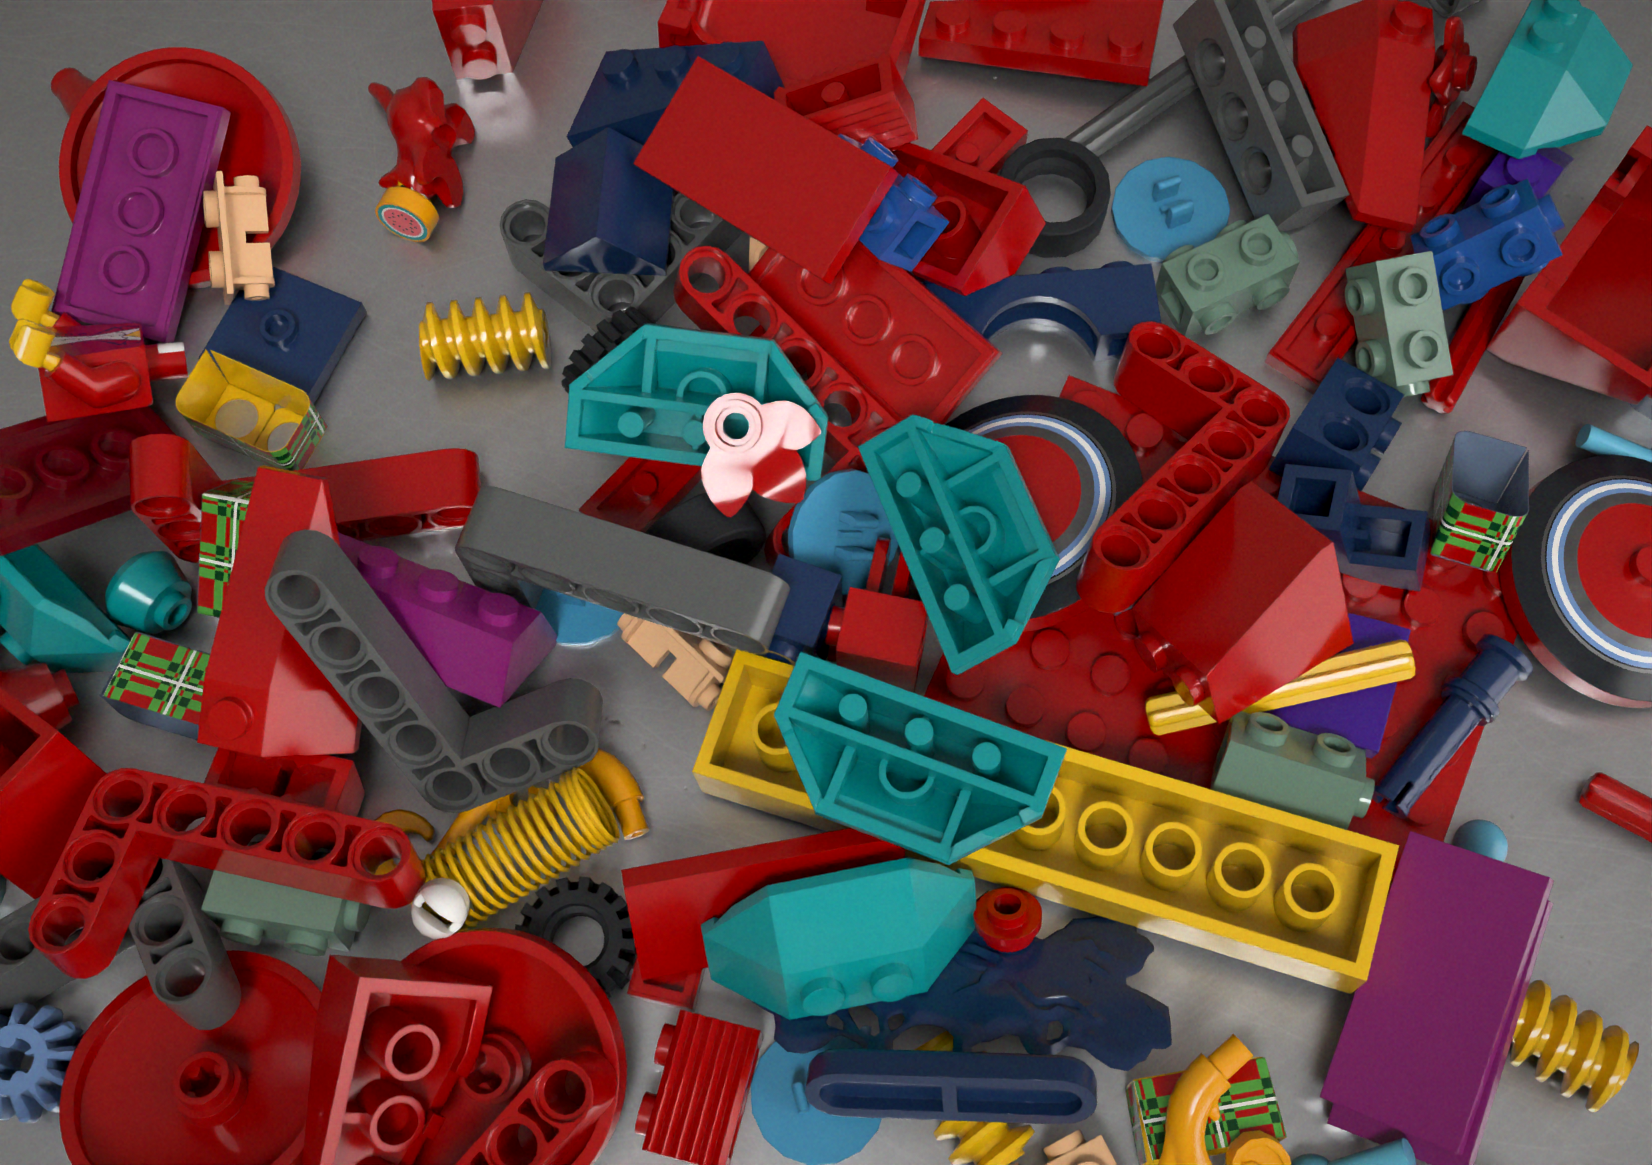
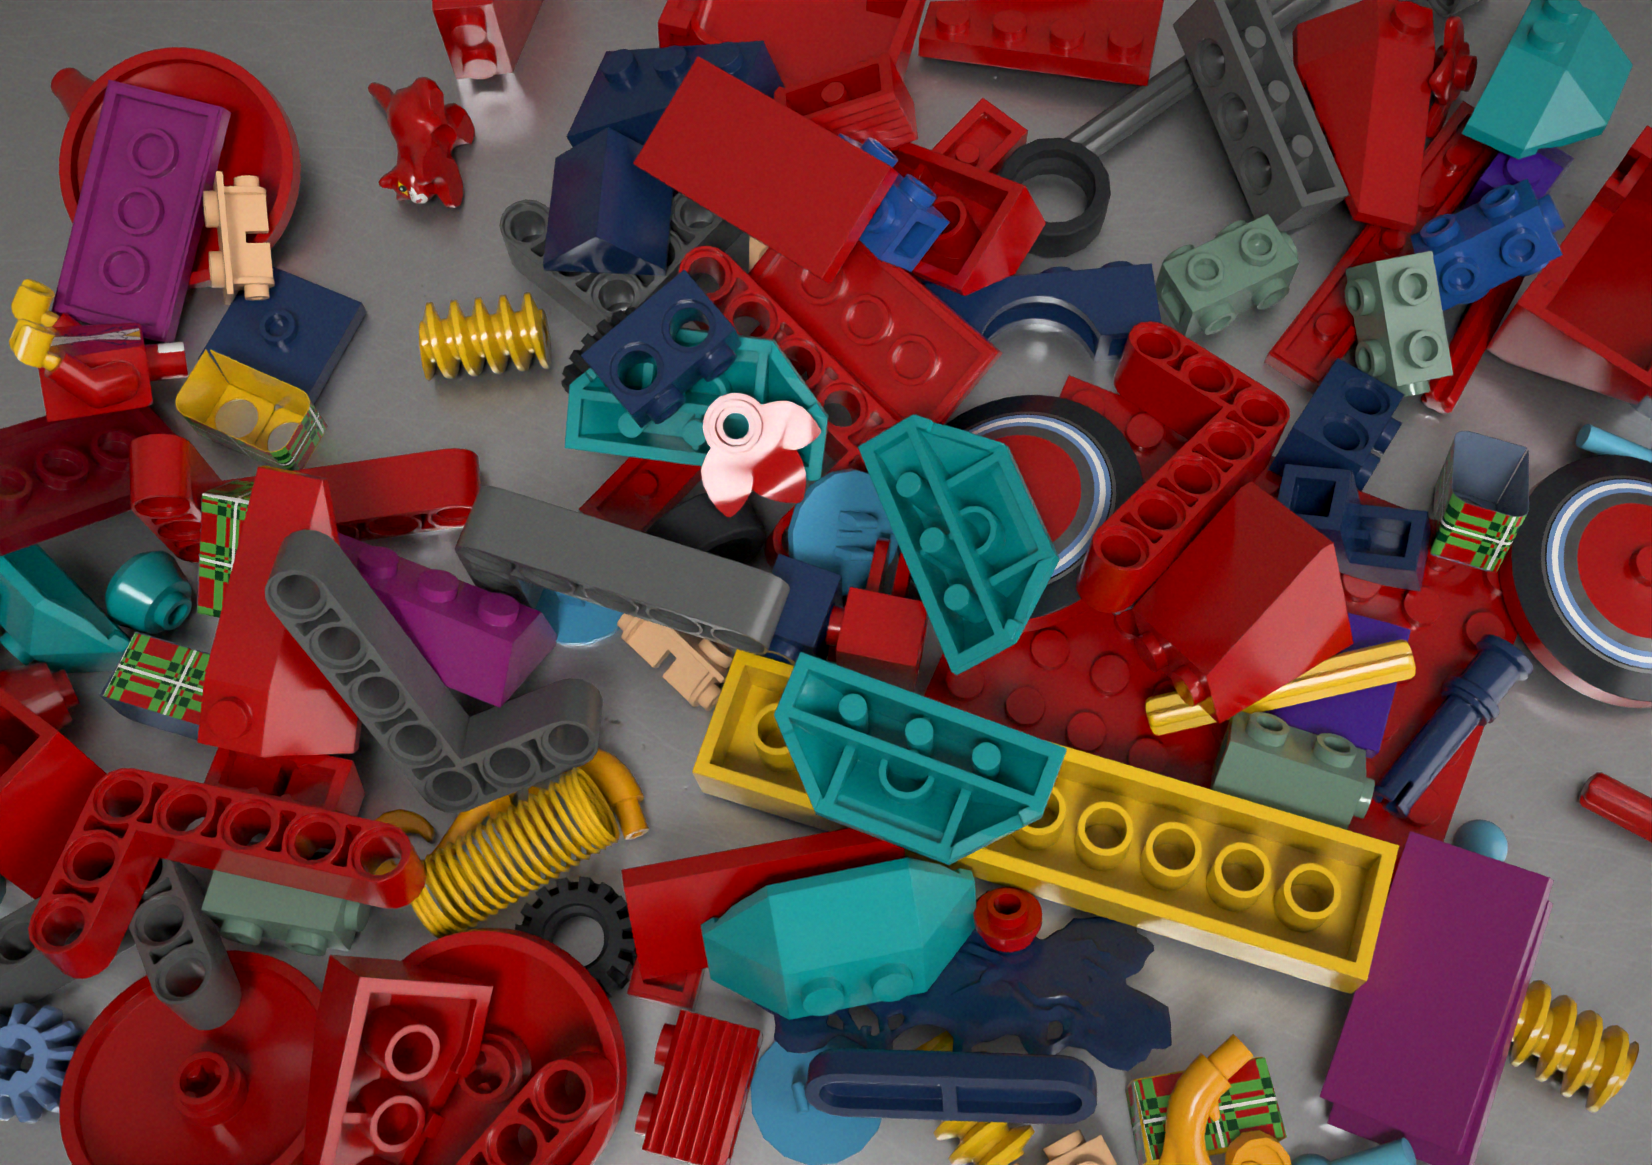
tile [375,186,439,242] -> none
white hinge [411,878,470,939] -> none
dark azure piece [1111,157,1230,263] -> none
none -> dark blue brick [581,270,741,428]

